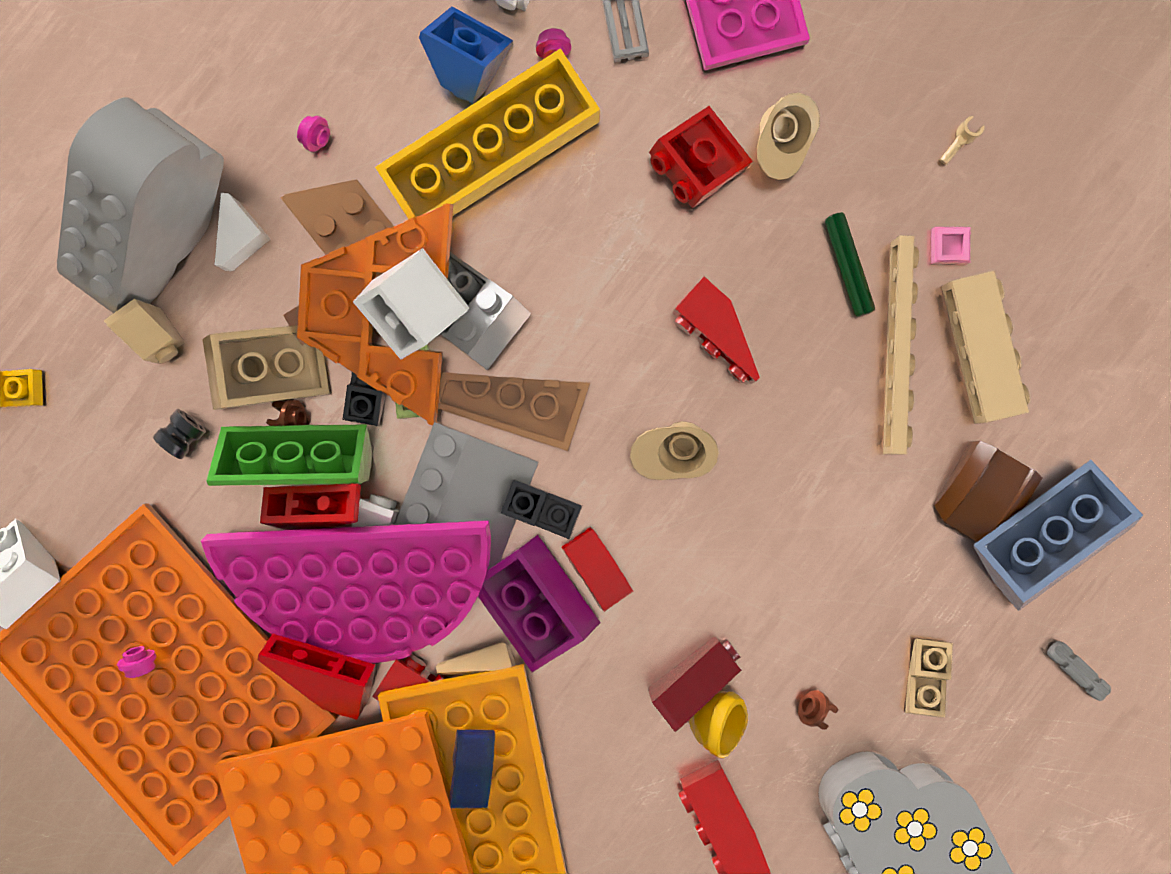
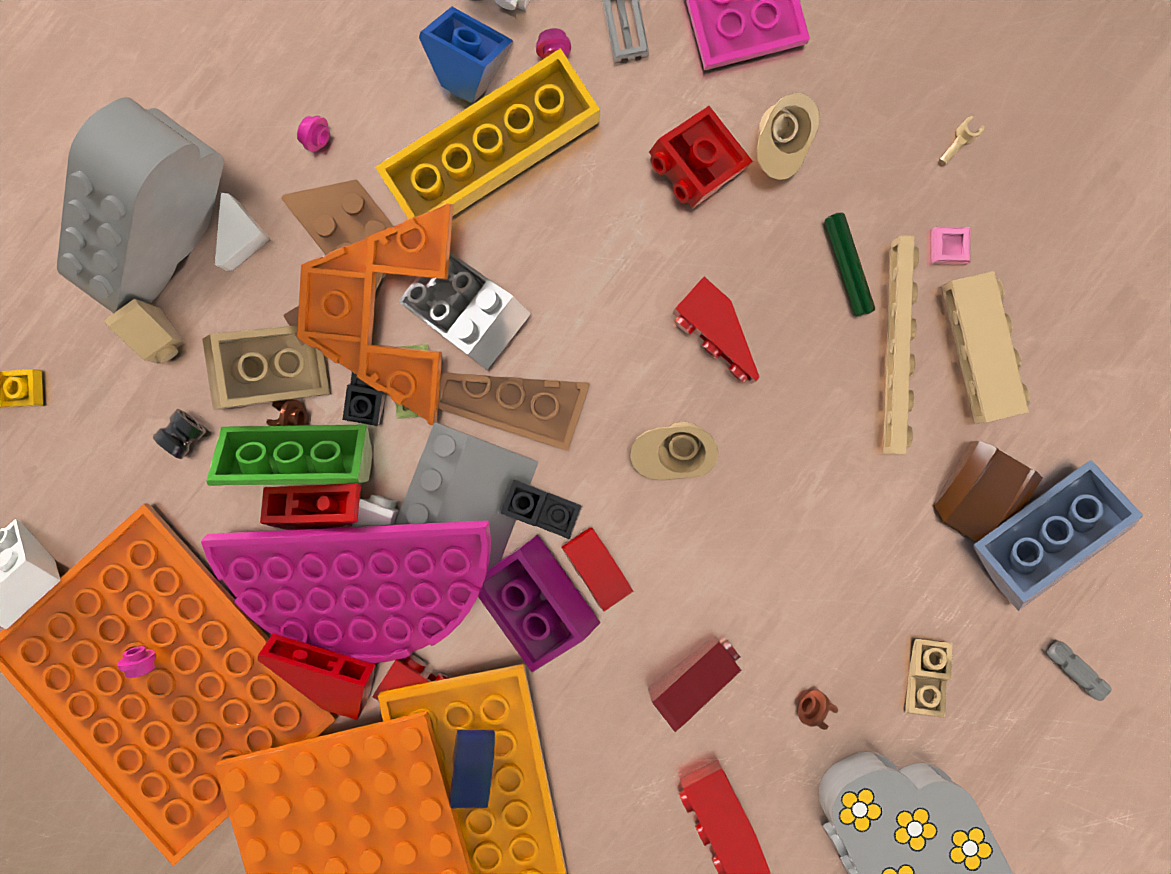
white slope [353,248,469,360] -> none
tan slope [436,642,516,676] -> none
yellow hat [689,691,748,758] -> none

